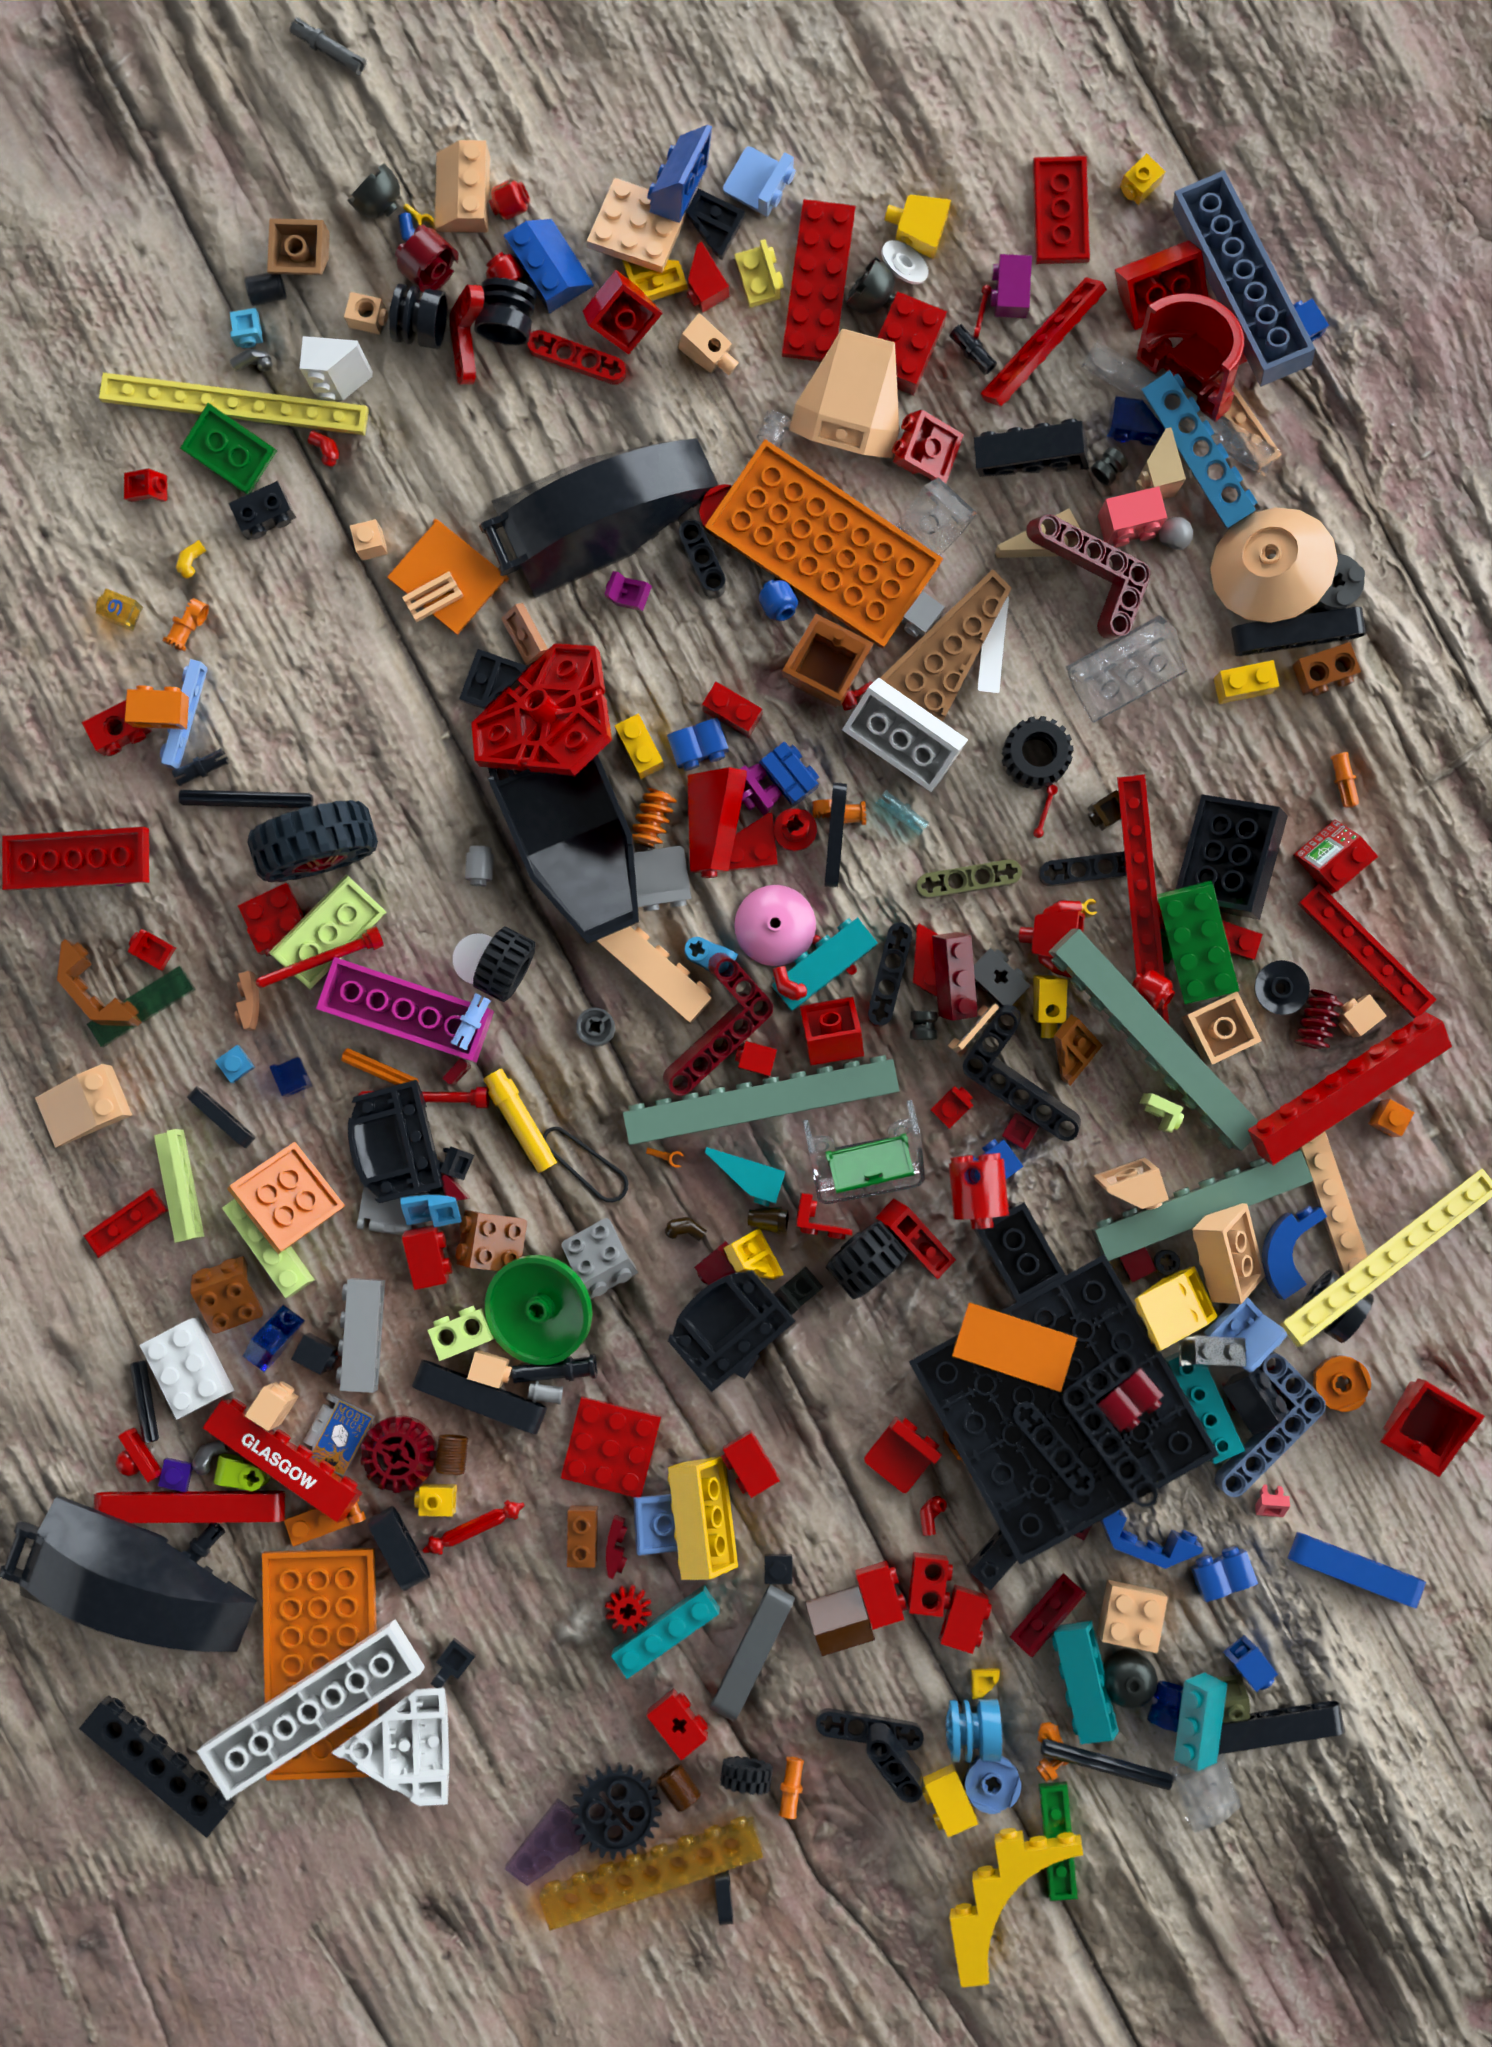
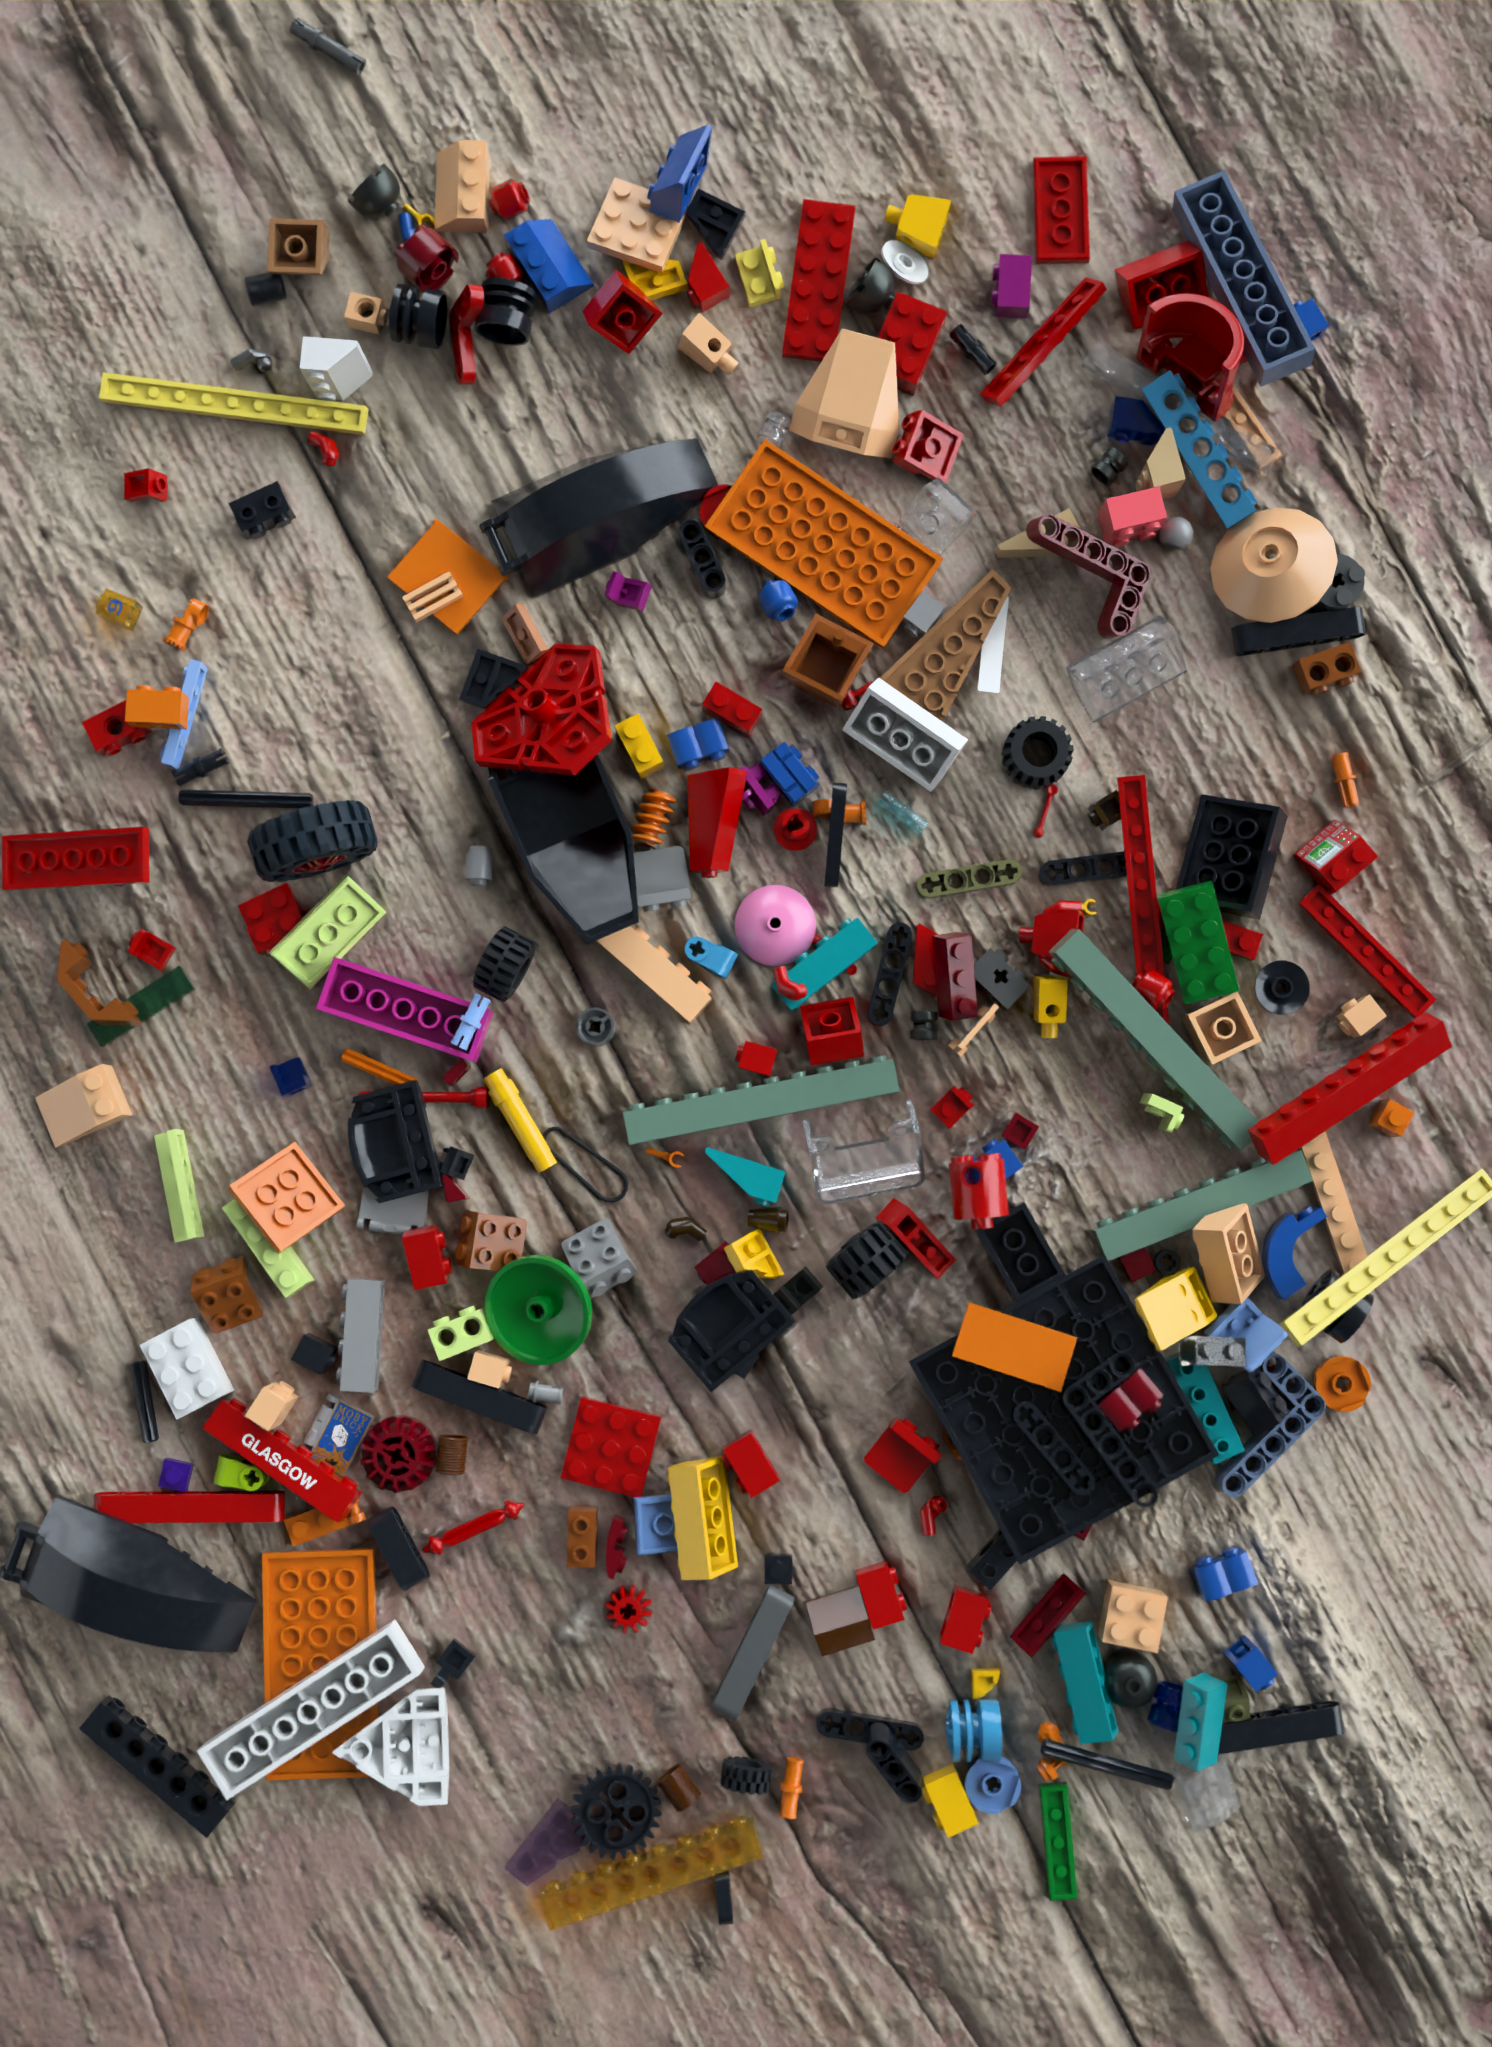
red tile [83,1188,169,1258] -> none
red tile [115,1428,162,1483] -> none
yellow arm [176,540,207,579] -> none
green tile [180,403,278,494] -> none
black pin [186,1523,225,1563] -> none
black beam [187,1086,256,1148] -> none
flat silver arm [192,1440,228,1475] -> none
dark azure plate [215,1045,255,1083] -> none
medium azure bracket [230,308,263,348] -> none
nougat slope [235,971,260,1031] -> none
clear blue slope [243,1304,305,1373] -> none
red piece [256,926,384,988] -> none
light nougat brick [350,519,388,561] -> none
dark azure slope [401,1195,461,1227] -> none
yellow brick [414,1484,457,1517] -> none
white sticker [453,933,492,984] -> none
black pin [512,1354,598,1384] -> none
red beam [527,330,626,385] -> none
teal brick [611,1584,720,1679] -> none
red brick [646,1688,709,1761] -> none
dark red beam [663,952,774,1096] -> none
light blue bracket [723,147,796,217] -> none
red wing [729,813,778,871] -> none
red bracket [795,1193,853,1240] -> none
door [825,1133,915,1194] -> none
red brick [907,1552,953,1617] -> none
yellow arch [950,1828,1083,1988] -> none
black beam [963,1005,1081,1141] -> none
red hinge [973,285,992,339] -> none
black wedge [974,419,1090,477] -> none
dark orange wing [1054,1014,1103,1086] -> none
light nougat slope [1094,1158,1169,1210] -> none
blue slope [1100,1510,1204,1569] -> none
yellow brick [1120,153,1166,205] -> none
yellow brick [1213,660,1279,704] -> none
coral tile [1255,1485,1290,1517] -> none
blue beam [1287,1532,1426,1609] -> none
dark red piece [1294,989,1343,1050] -> none
red piece [1379,1378,1485,1478] -> none

